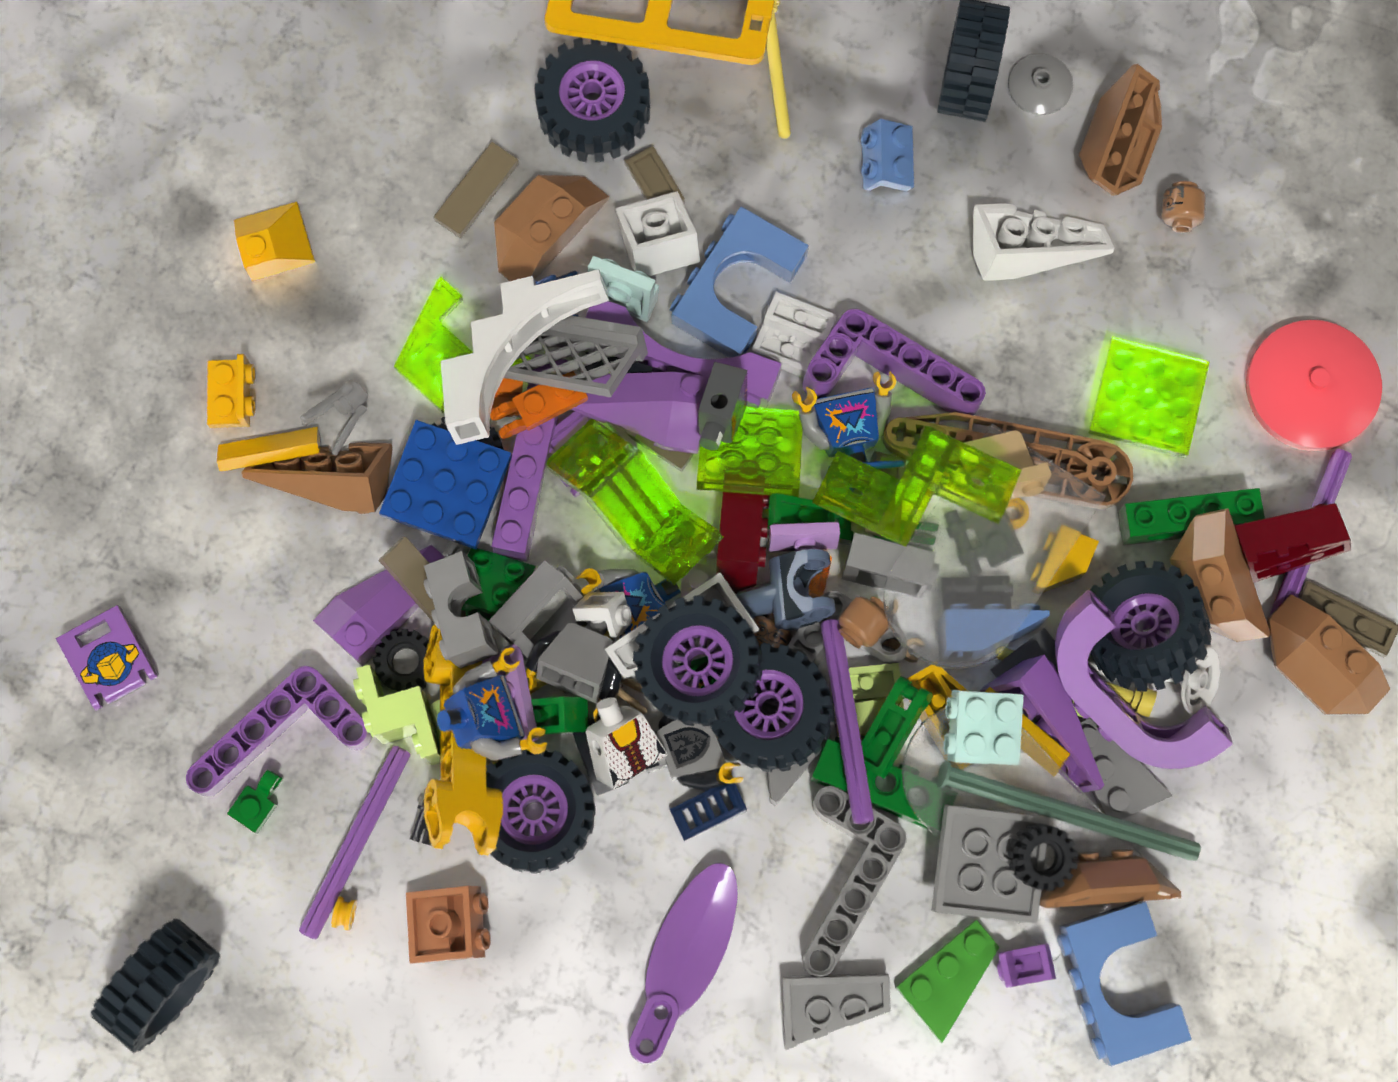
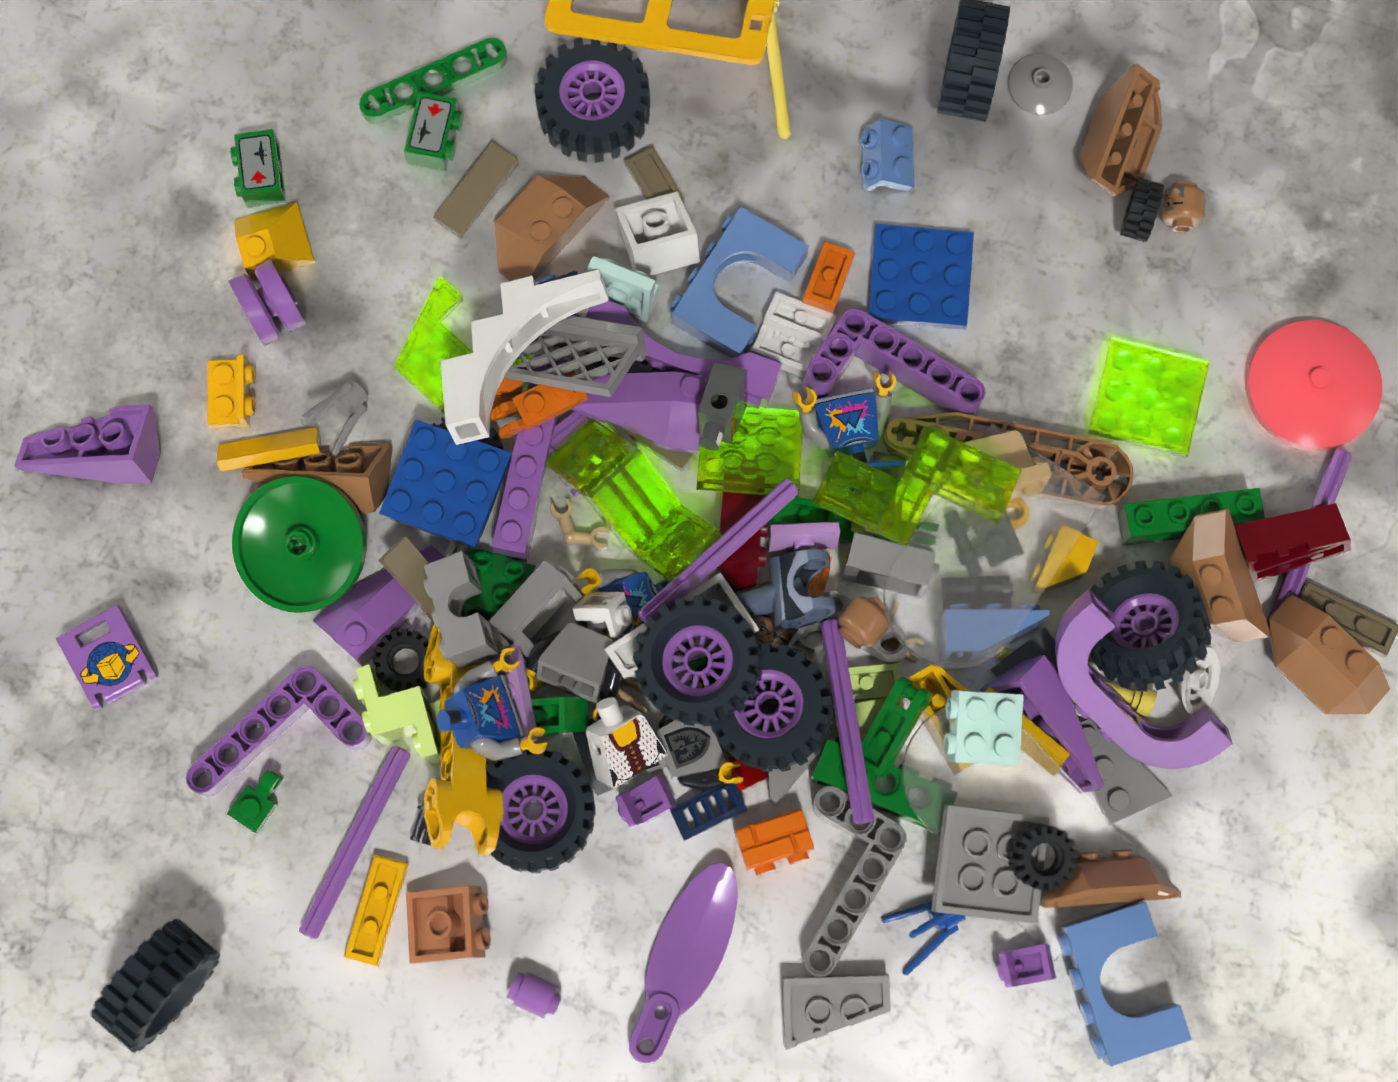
yellow bush [331,896,357,931] -> none
bright green wing [895,920,999,1043] -> none
sand green axle [936,761,1201,861] -> none
white wedge [973,203,1115,281] -> none
none -> medium lavender wedge [14,404,160,484]
none -> medium lavender wheel [229,260,306,346]
none -> brick [230,129,286,208]
none -> green dish [232,476,367,613]
none -> yellow tile [344,855,409,967]
none -> green beam [359,38,507,124]
none -> brick [404,91,464,171]
none -> medium lavender brick [507,972,562,1019]
none -> tan arm [550,498,610,551]
none -> medium lavender bracket [615,775,677,828]
none -> medium lavender axle [638,479,799,623]
none -> red slope [725,756,768,791]
none -> orange brick [734,808,814,876]
none -> orange plate [802,241,855,313]
none -> blue plate [868,224,974,330]
none -> blue plant [882,900,965,976]
none -> black tyre [1120,177,1164,242]

